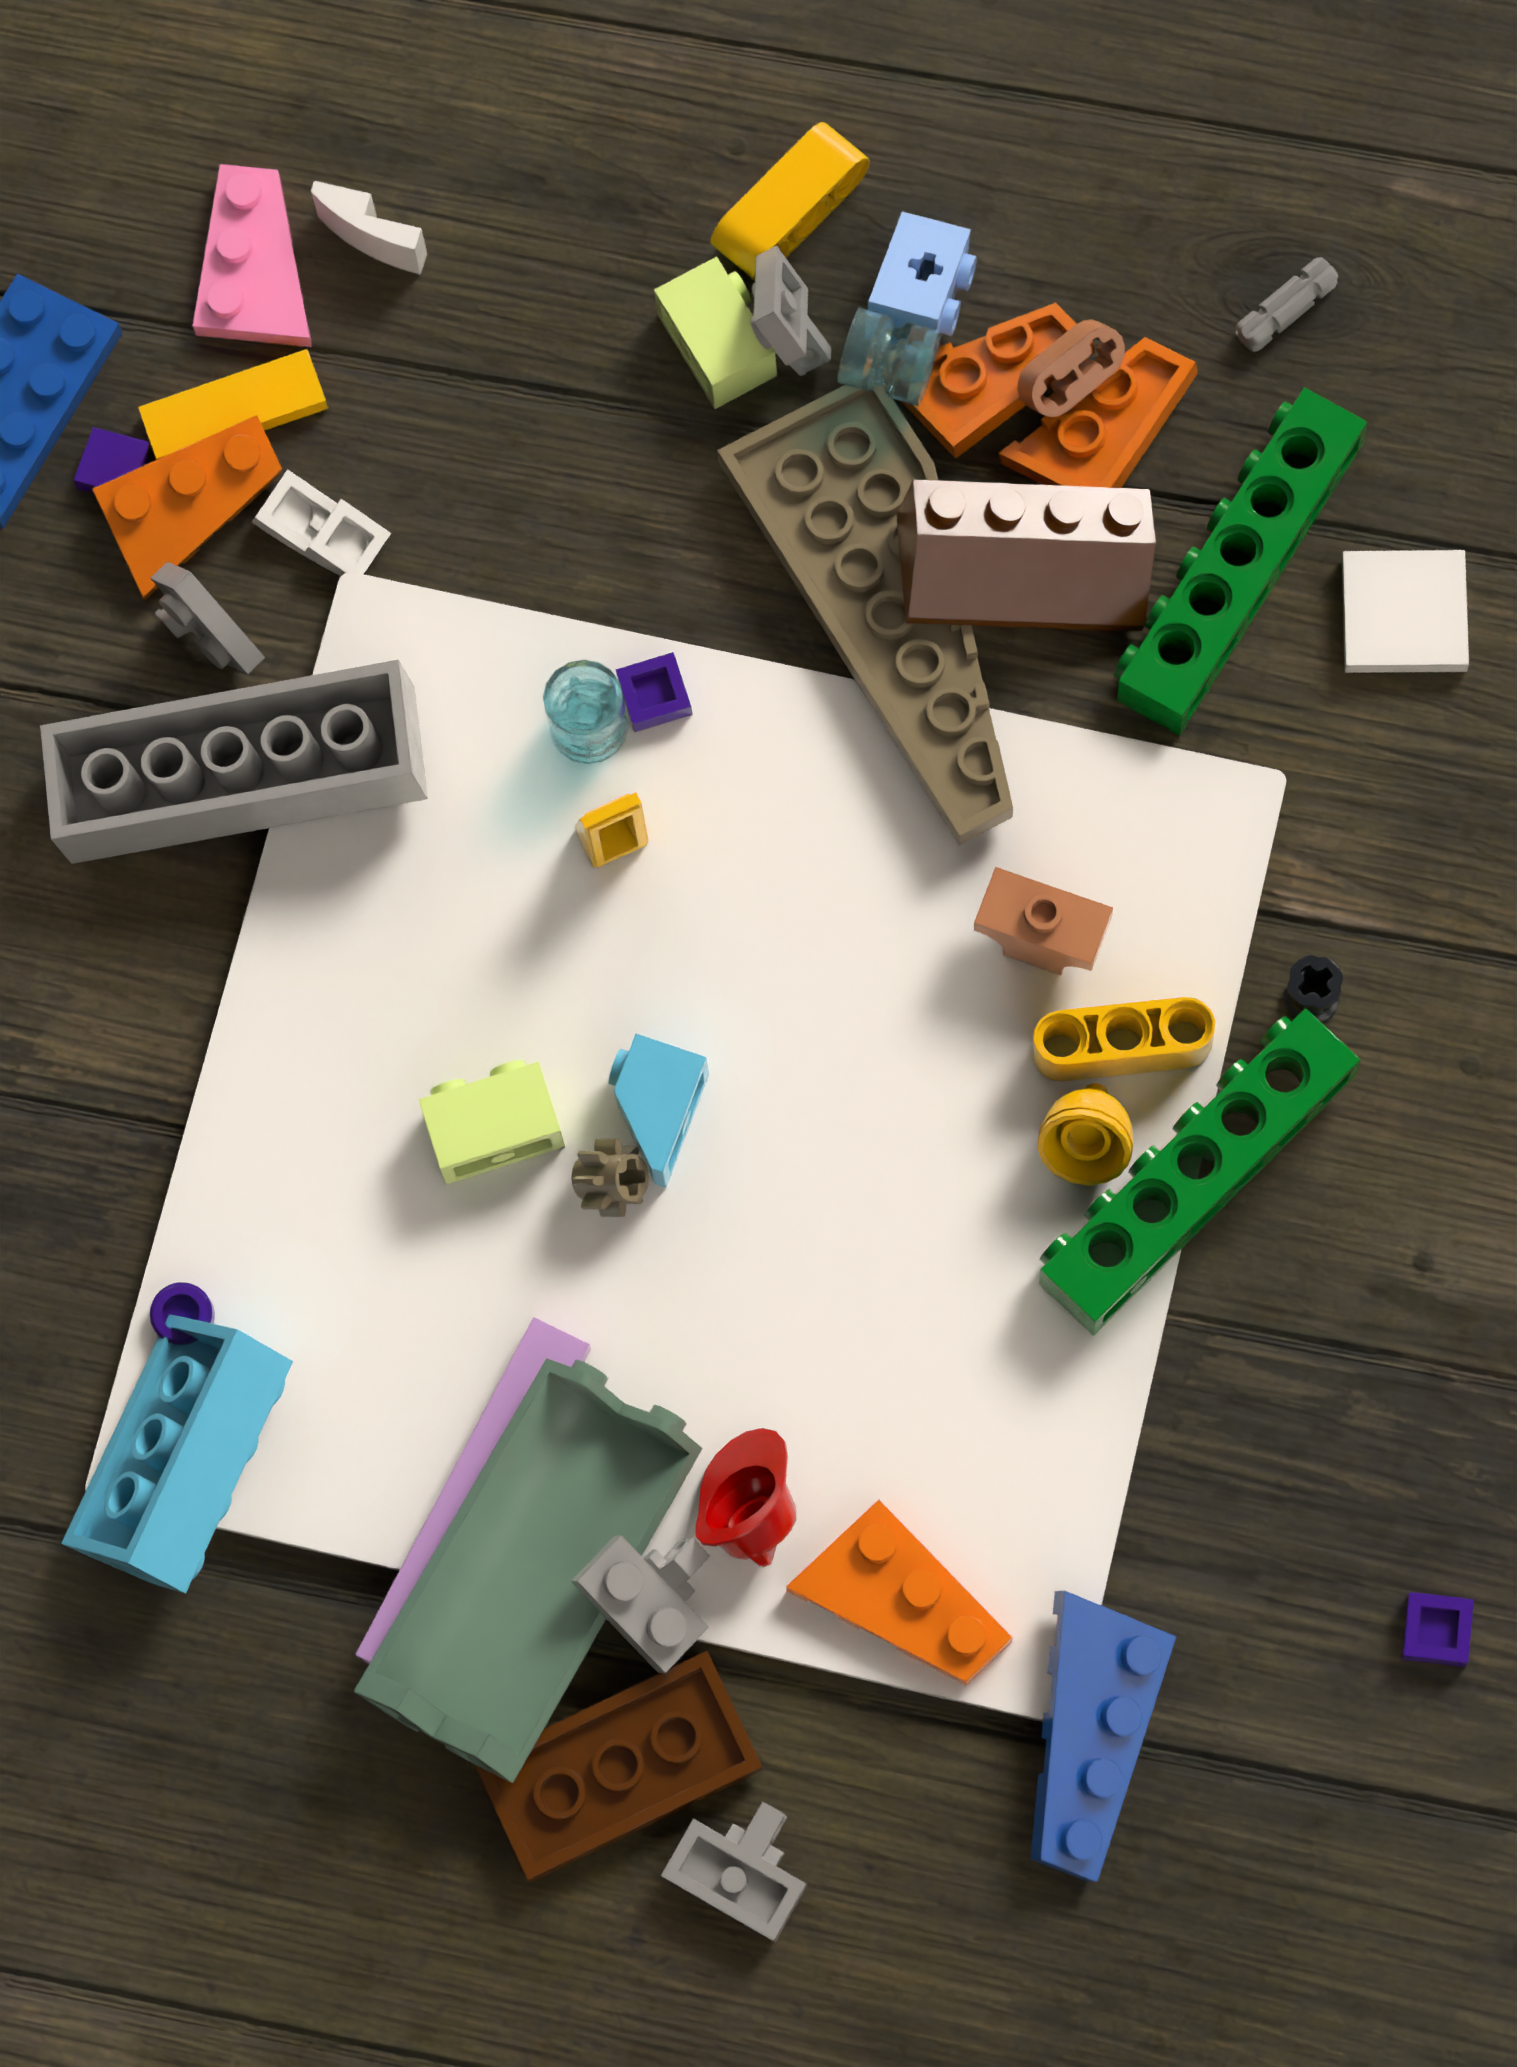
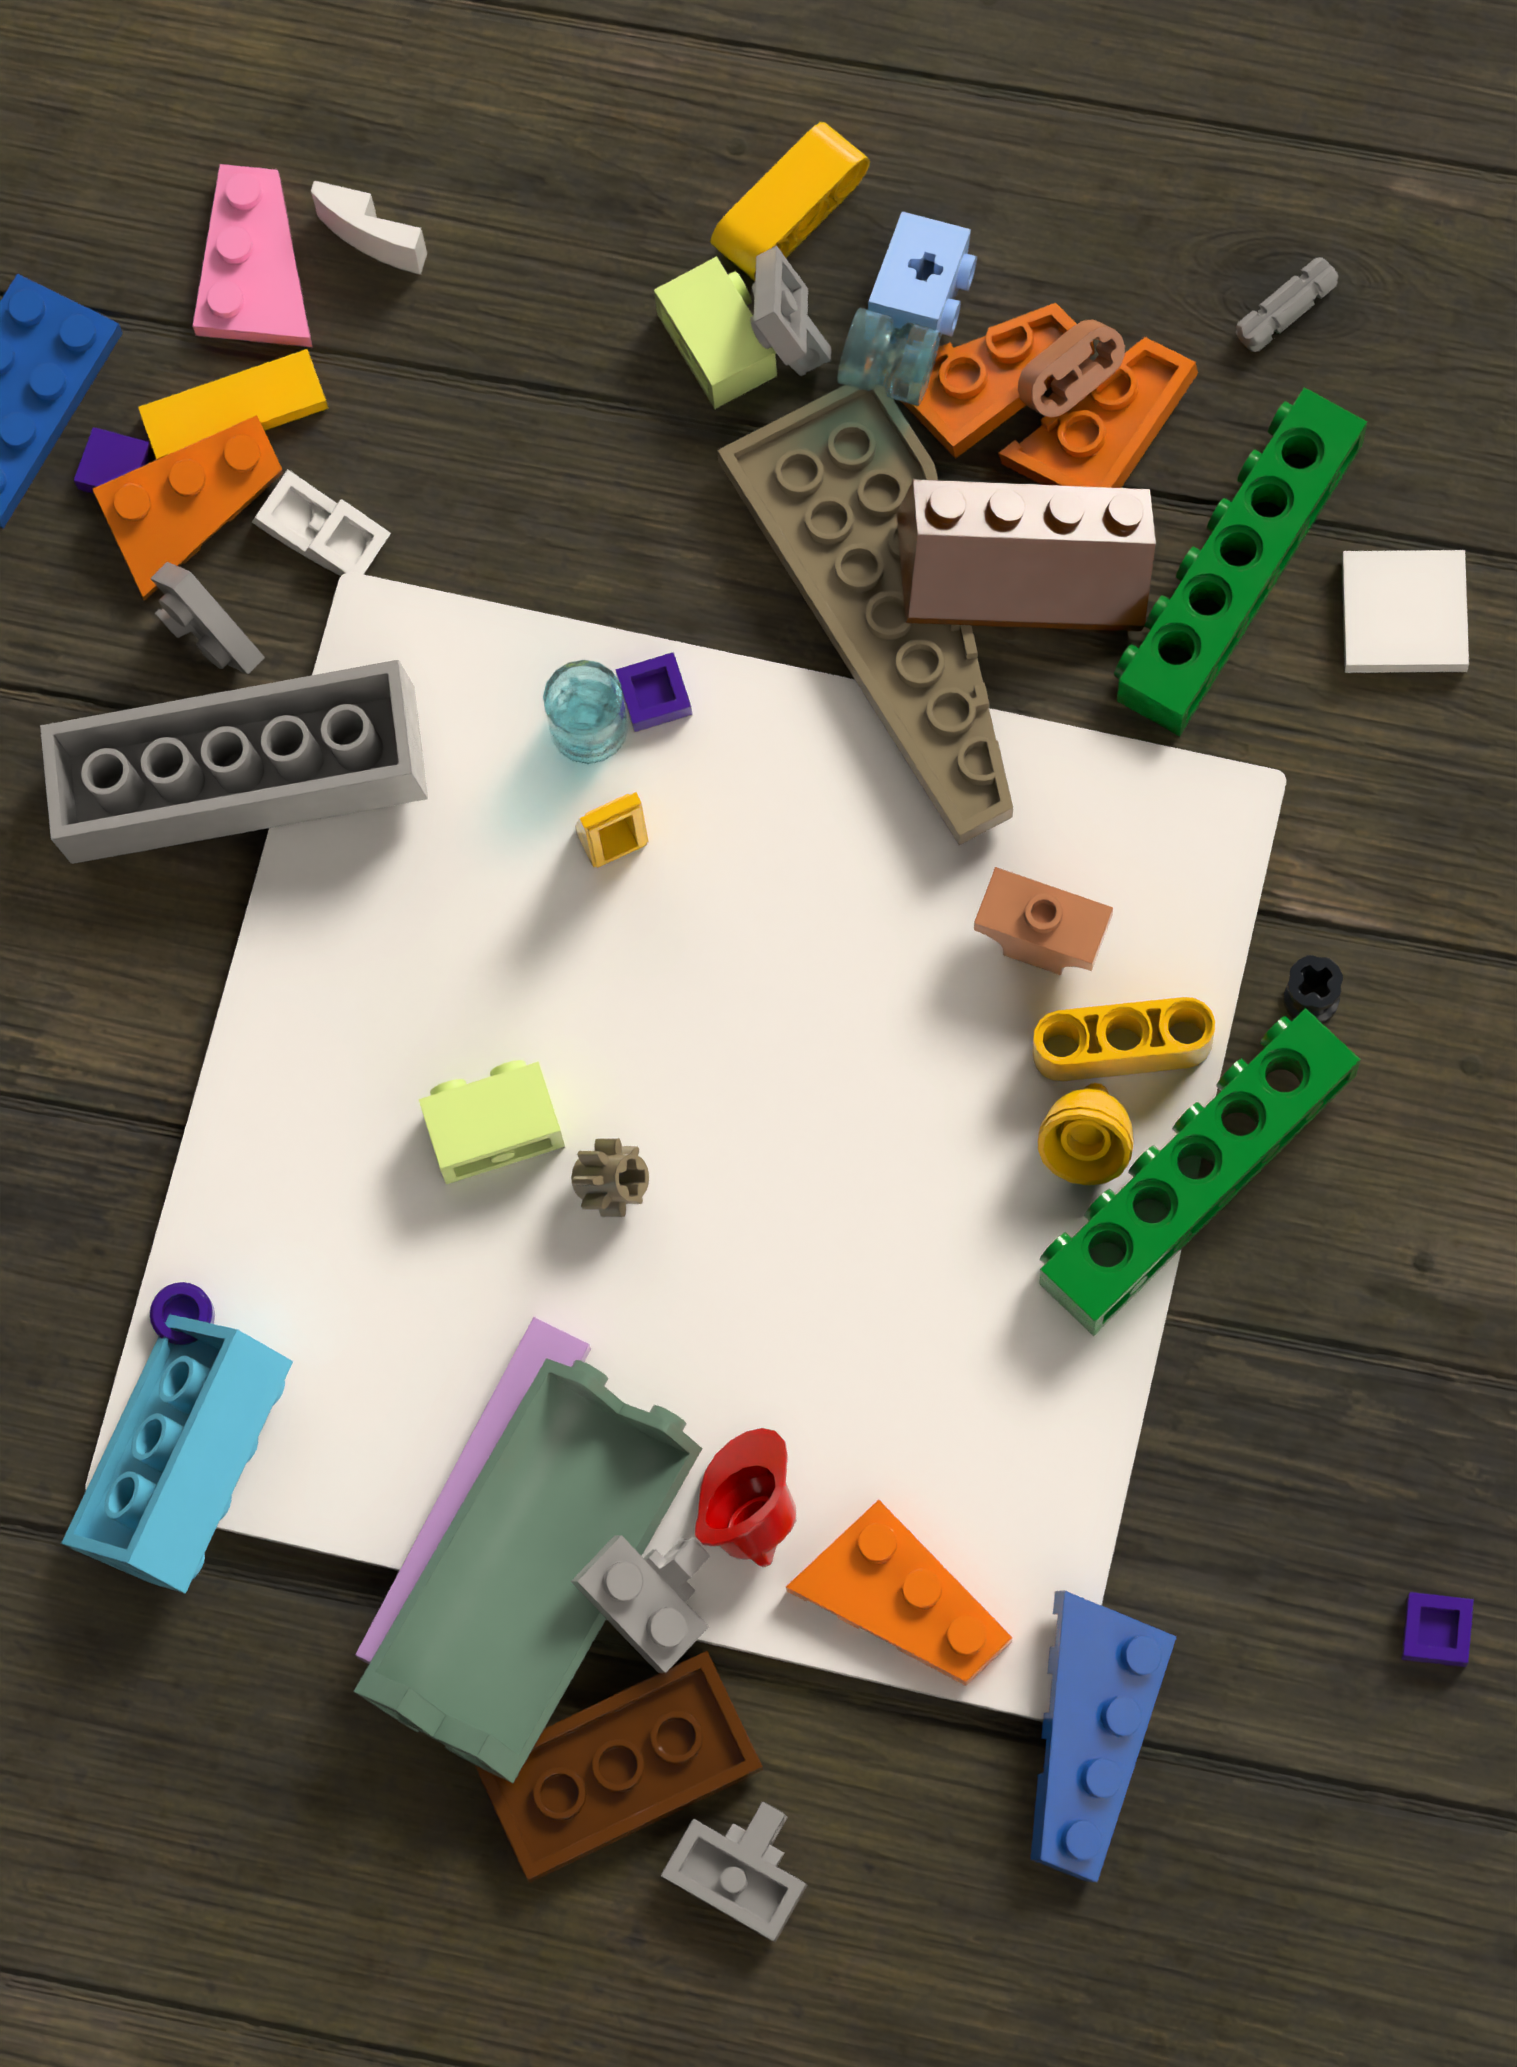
medium azure slope [608,1034,709,1188] -> none

